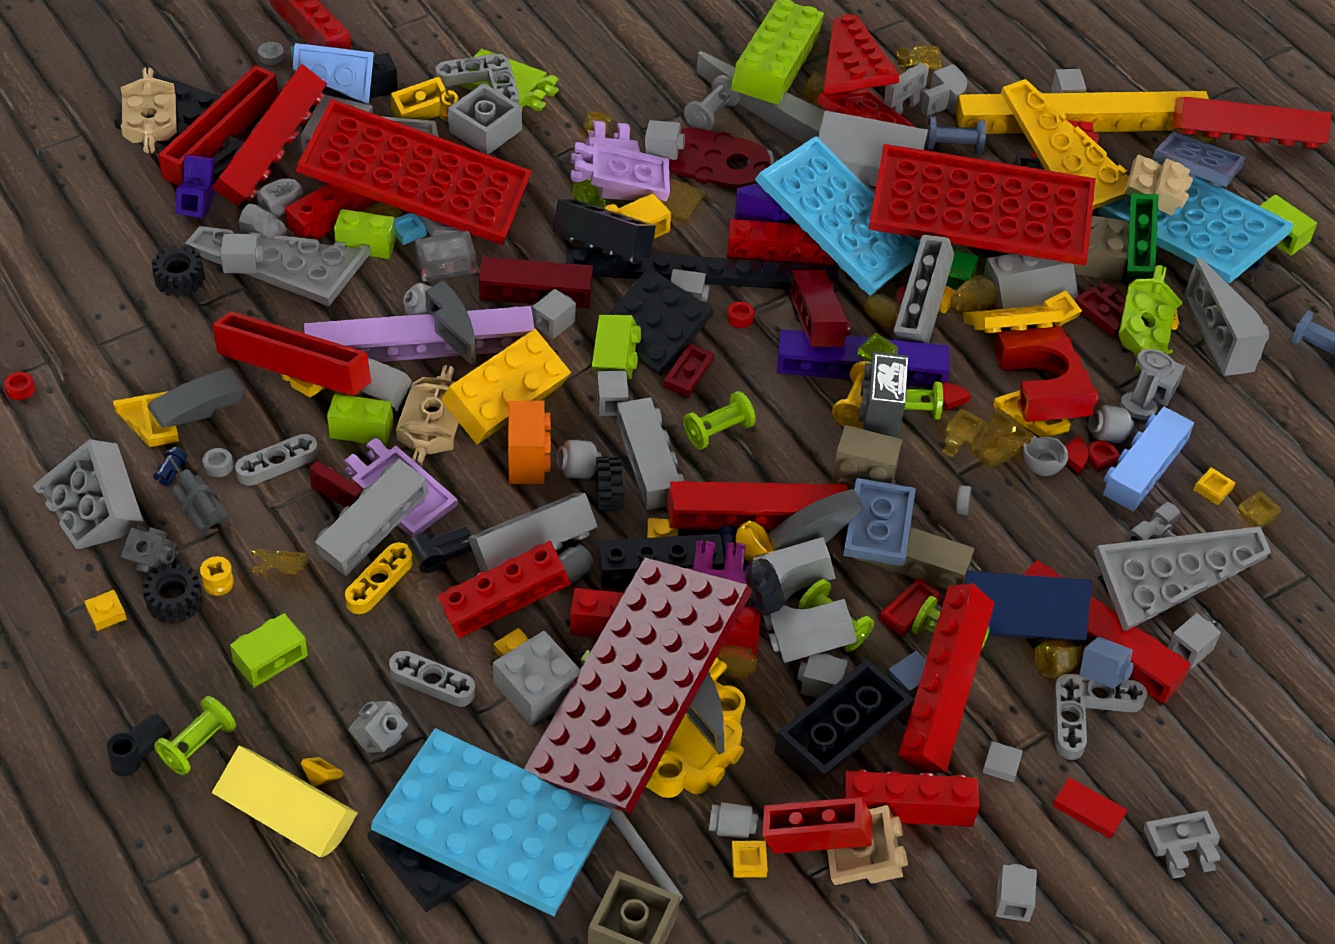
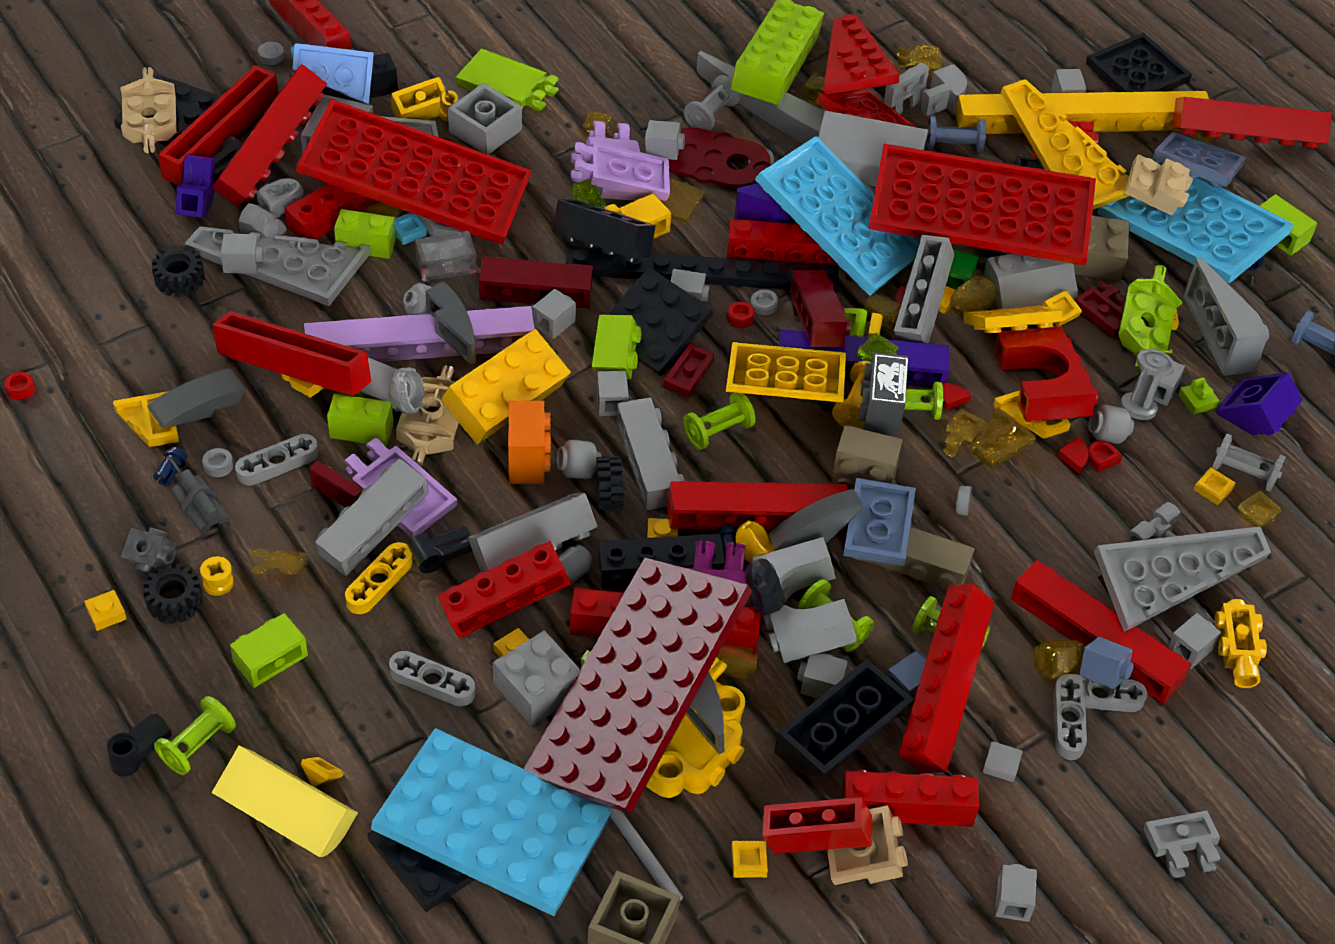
light grey wedge [33,439,143,549] -> none
light grey brick [348,701,408,753] -> none
light grey beam [436,54,519,104] -> none
light grey brick [709,802,758,840] -> none
red tile [879,578,942,637] -> none
dark blue tile [966,571,1092,643] -> none
light grey hair [1023,436,1068,476] -> none
red tile [1053,777,1128,839] -> none
light blue brick [1103,407,1194,512] -> none
green brick [1126,193,1159,281] -> none
none -> light grey hair [388,367,424,414]
none -> yellow slope [726,342,846,403]
none -> light grey tile [751,290,778,315]
none -> lime tile [844,308,869,337]
none -> yellow tile [868,313,883,338]
none -> black plate [1085,32,1192,92]
none -> lime tile [1178,377,1219,415]
none -> light grey hose [1212,434,1286,492]
none -> yellow brick [1214,599,1267,688]
none -> dark purple slope [1215,372,1303,435]

